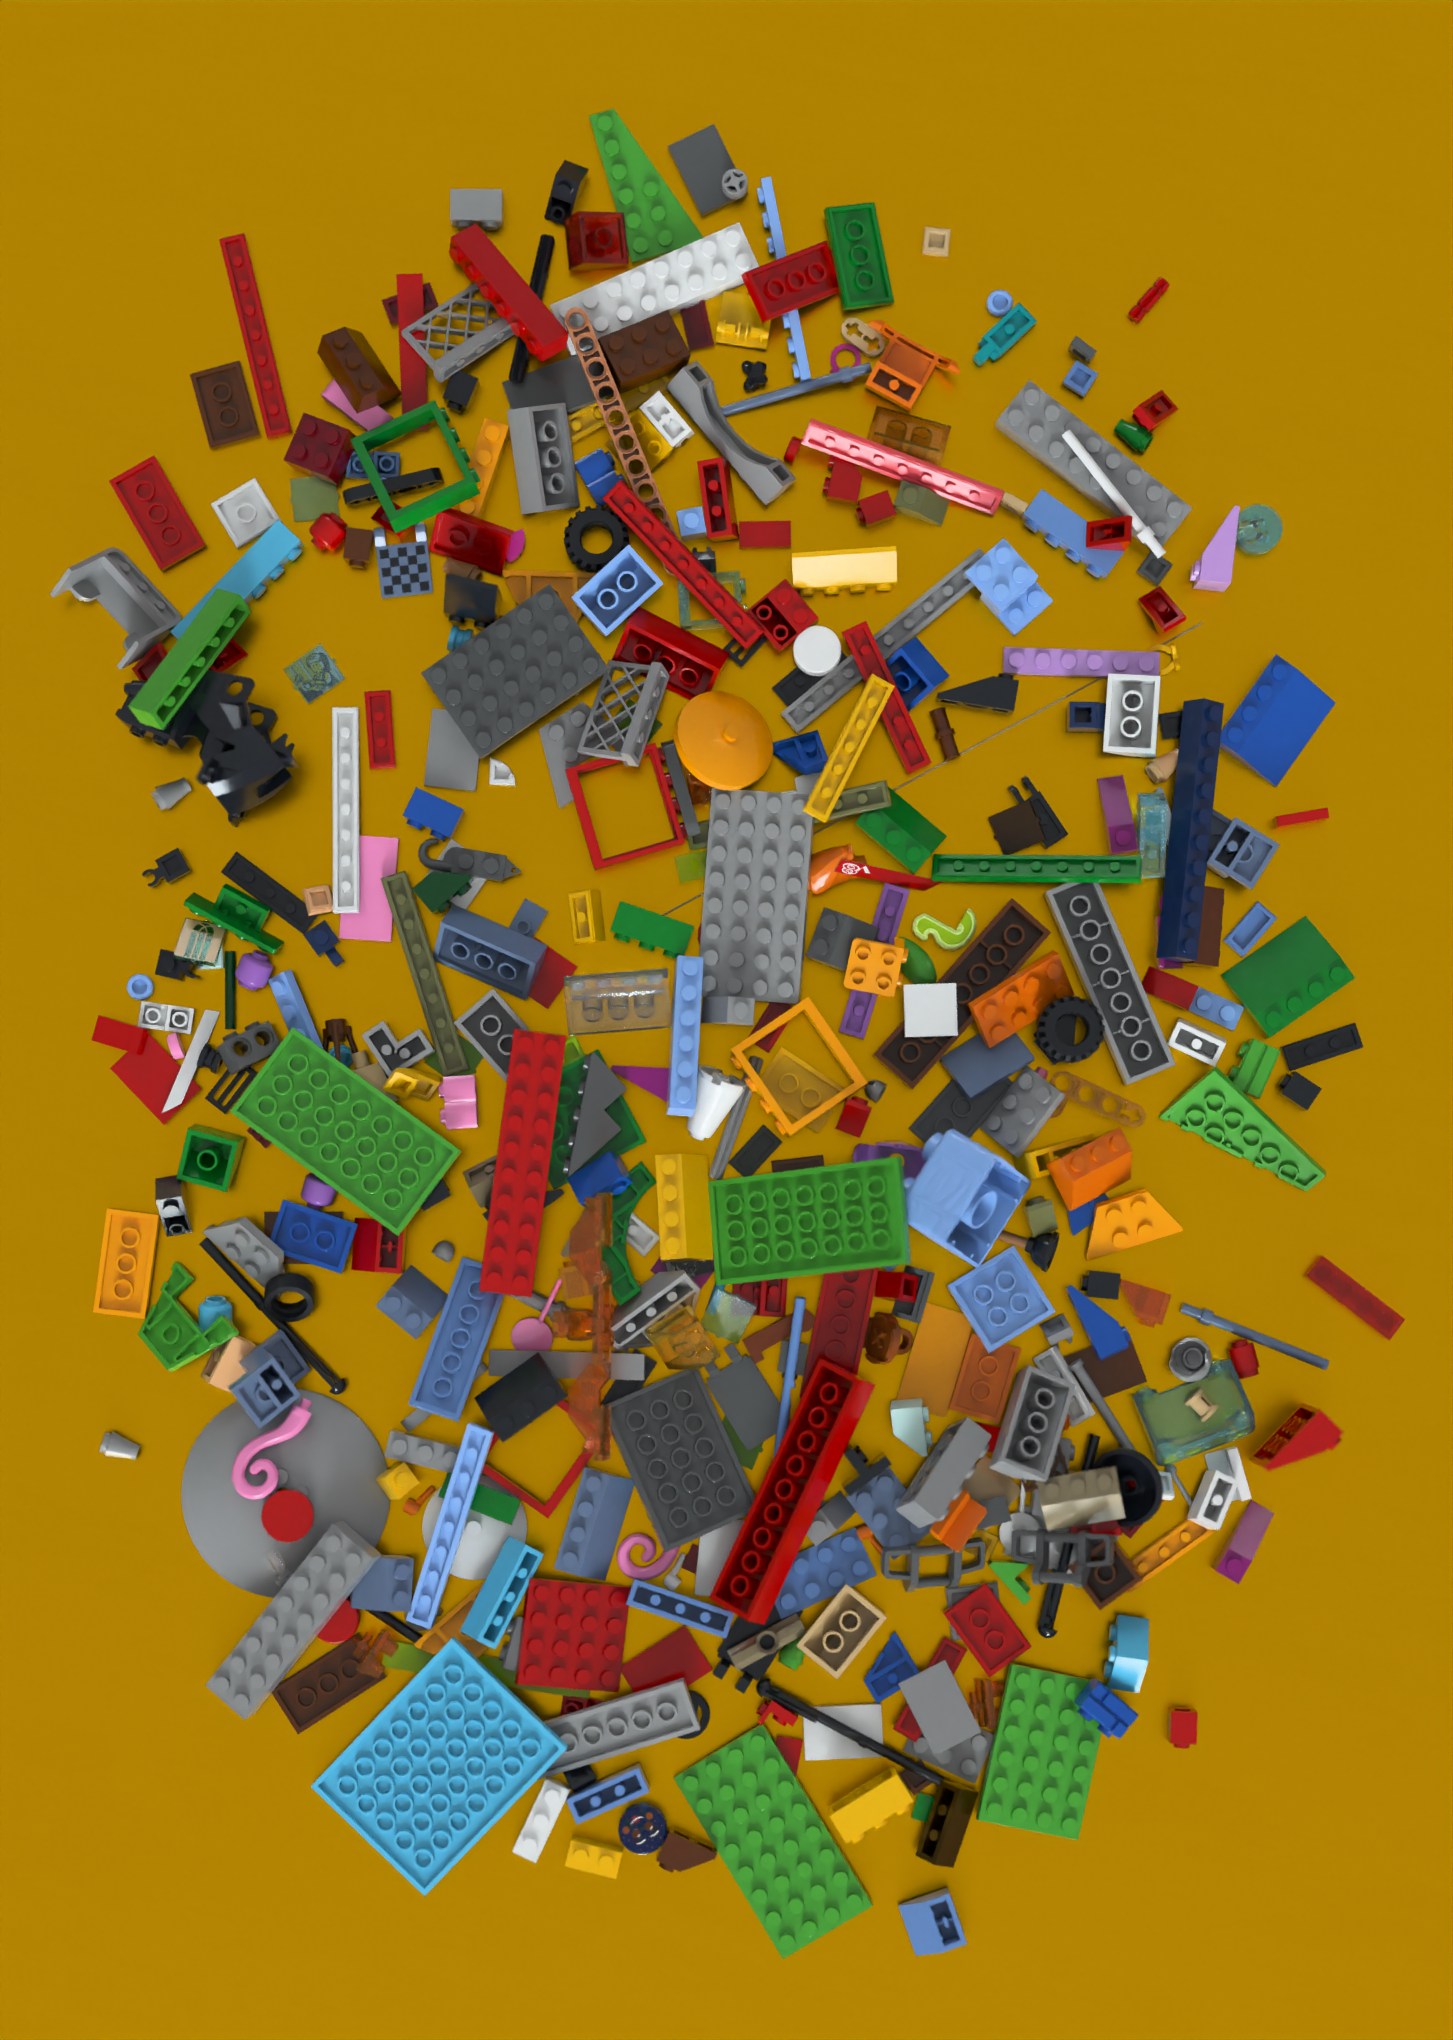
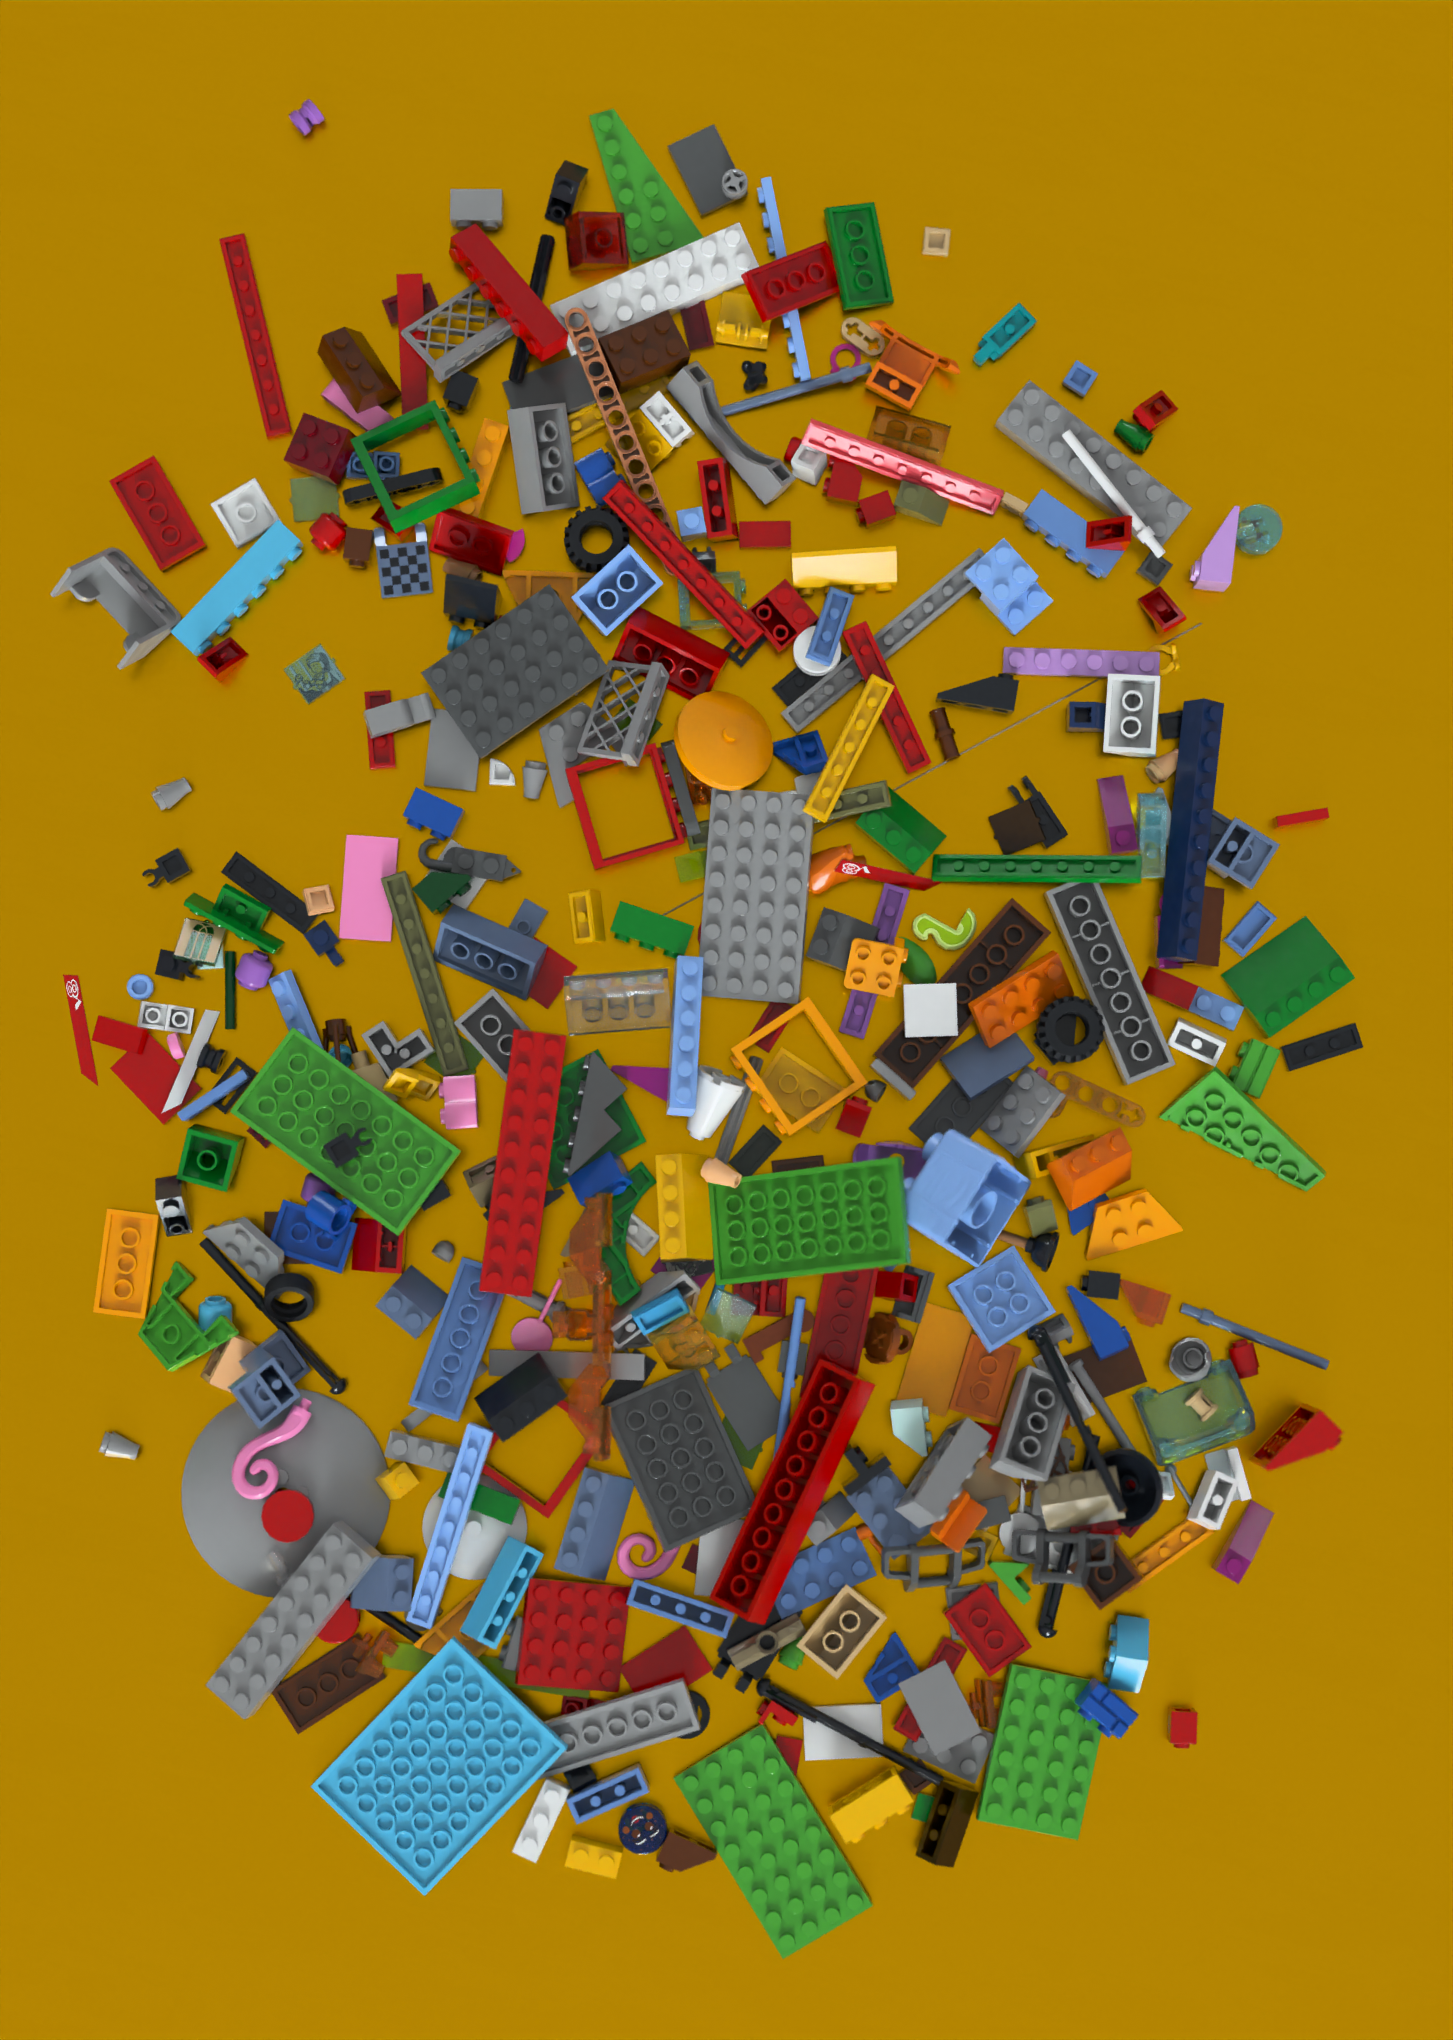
black piece [115,670,300,827] -> none
bright green brick [128,588,251,730] -> none
red slope [132,642,169,681] -> none
reddish brown tile [190,360,261,450] -> none
dark grey brick [217,1021,280,1075] -> none
white tile [332,707,360,913] -> none
orange hand [403,1486,435,1515] -> none
lime tile [562,1035,586,1068] -> none
white hand [664,1553,686,1590] -> none
light grey slope [701,996,755,1027] -> none
blue slope [885,637,950,713] -> none
medium blue slope [898,1887,967,1956] -> none
light blue tile [986,290,1013,317] -> none
dark grey tile [1068,336,1097,364] -> none
red axle [1128,277,1169,322] -> none
blue slope [1219,654,1336,787] -> none
black brick [1277,1071,1321,1111] -> none
clear red plate [1305,1255,1405,1340] -> none
none -> red sticker [63,975,98,1086]
none -> medium blue tile [177,1069,251,1121]
none -> medium lavender wheel [289,99,325,135]
none -> blue piece [305,1191,357,1241]
none -> black plate [323,1128,373,1169]
none -> light grey piece [363,693,436,738]
none -> light grey cone [522,760,548,799]
none -> dark azure tile [631,1288,690,1335]
none -> light nougat cone [701,1158,742,1188]
none -> white panel [791,444,828,486]
none -> medium blue tile [805,586,855,667]
none -> light grey tile [869,1059,916,1101]
none -> black bar [1027,1325,1128,1513]

